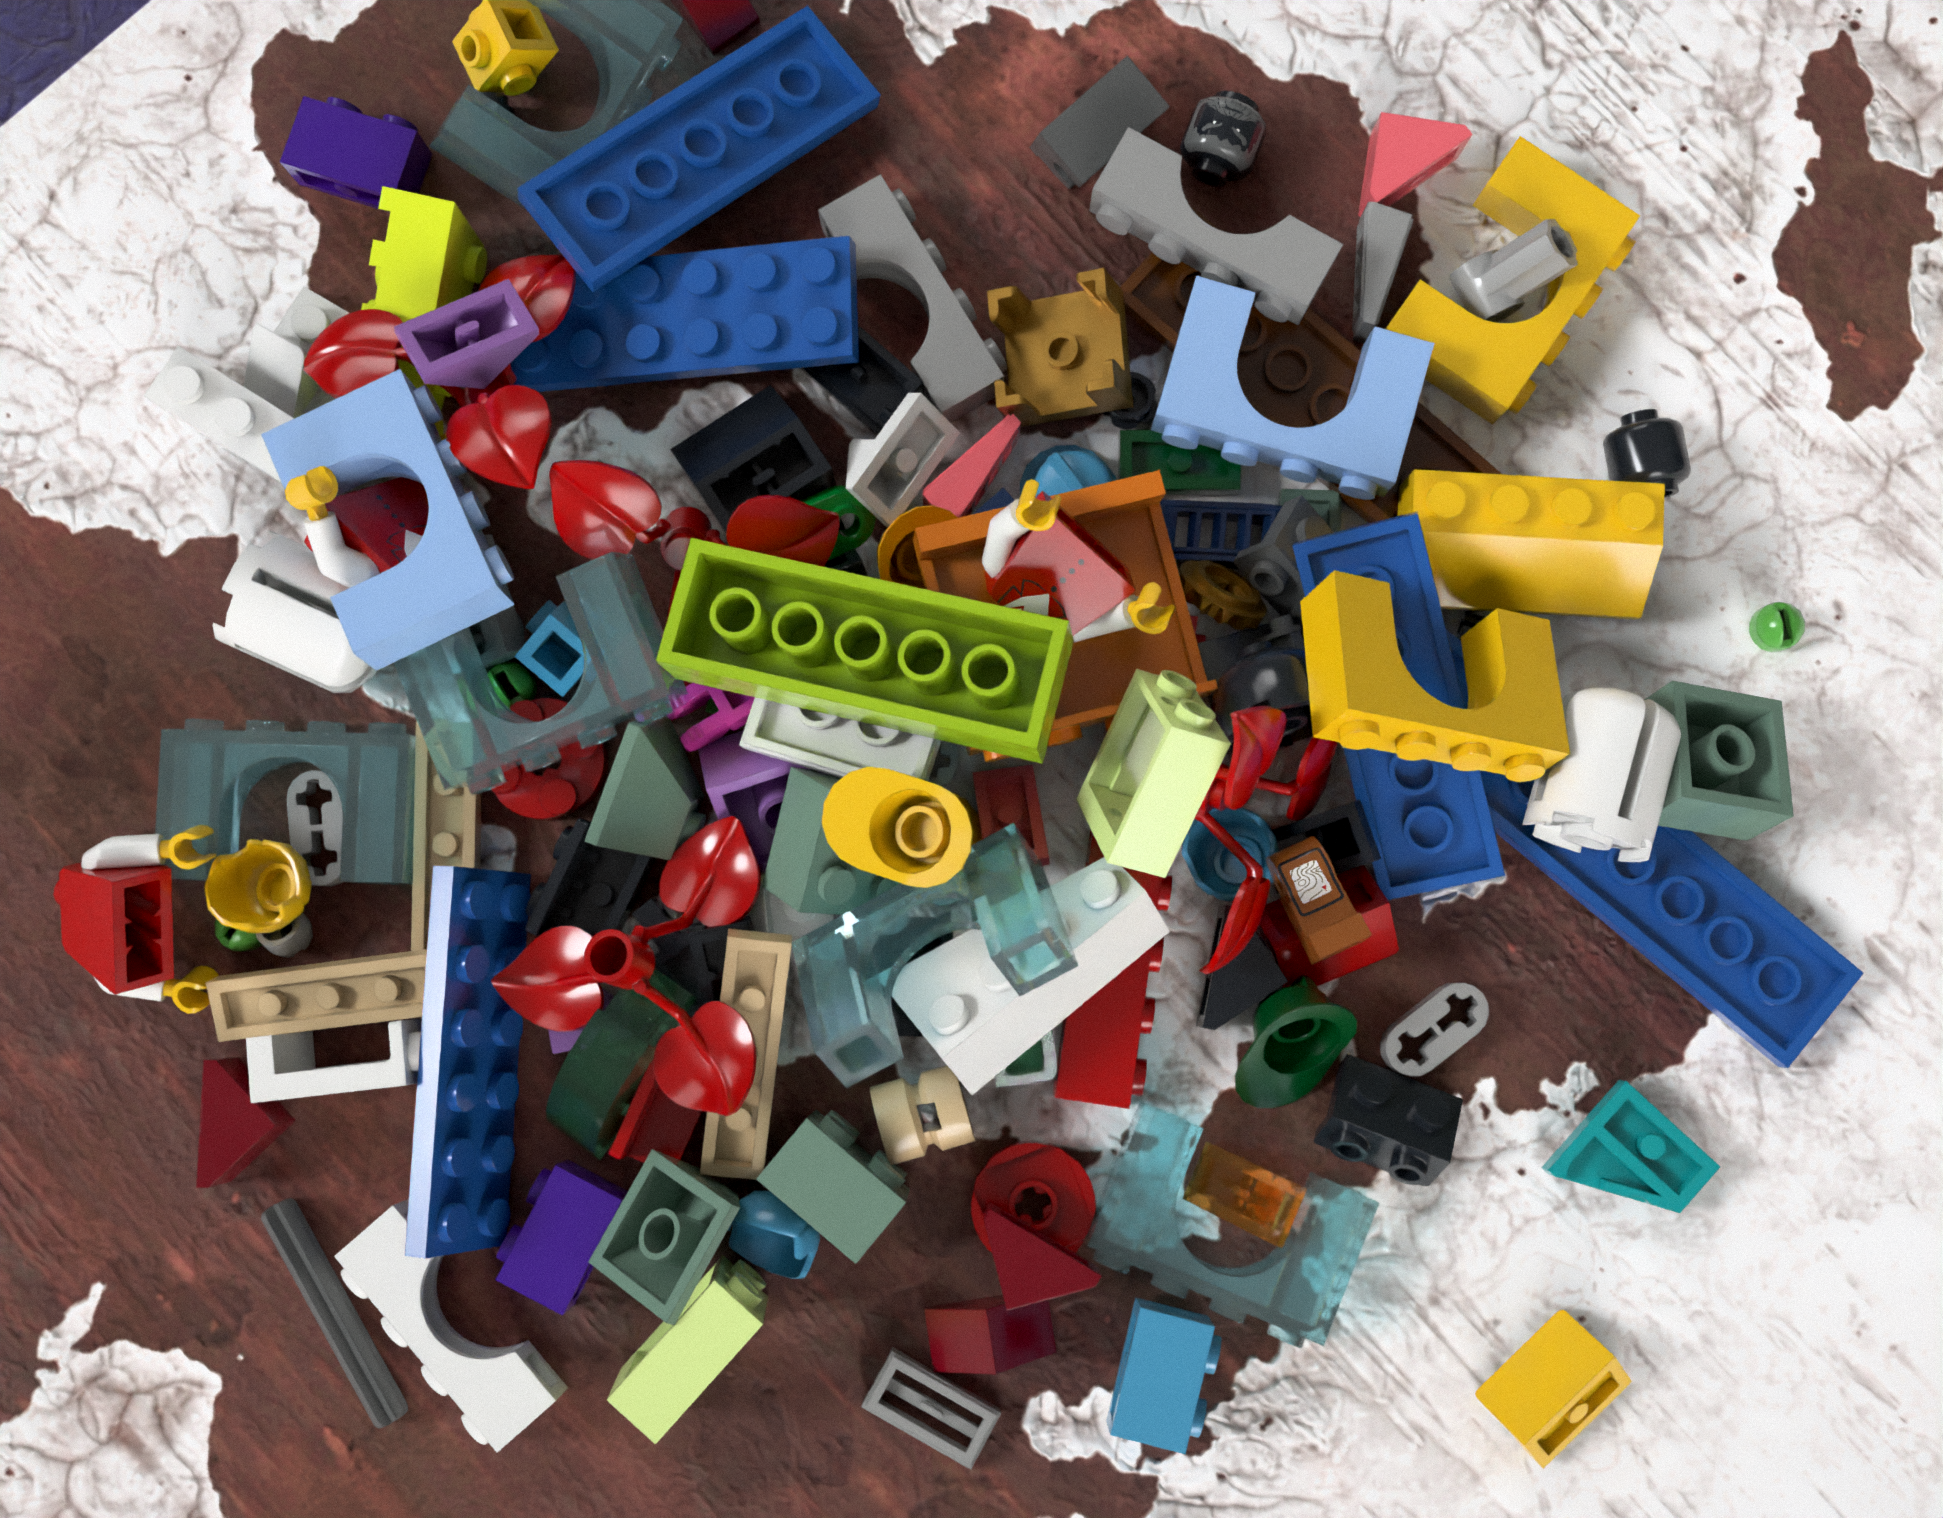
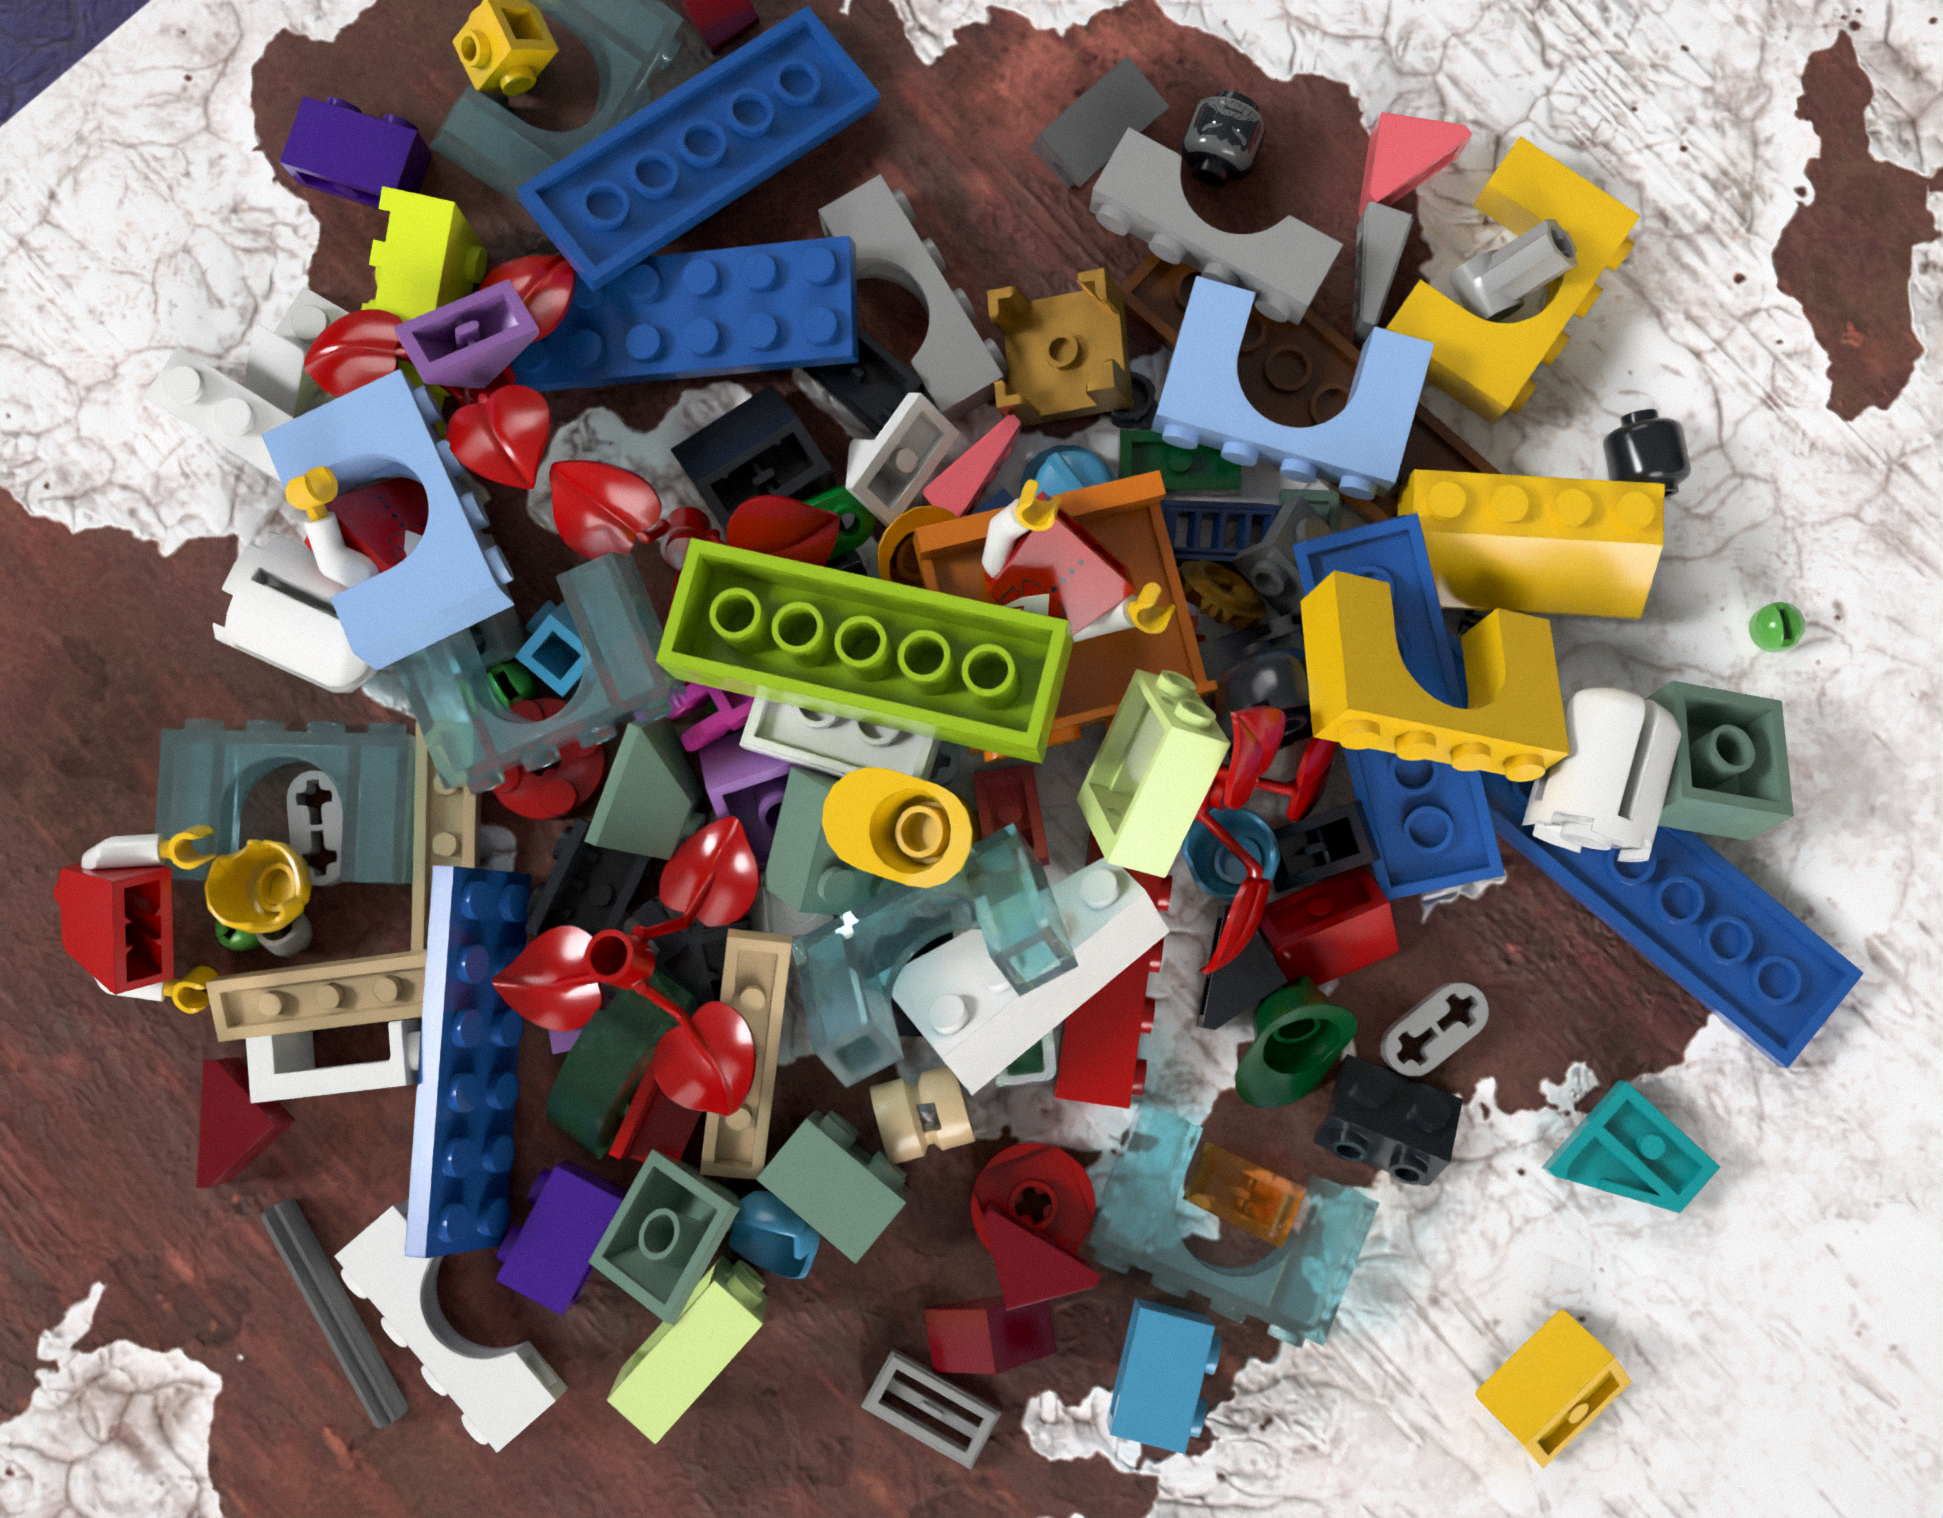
dark orange leg [1266,836,1372,965] -> none

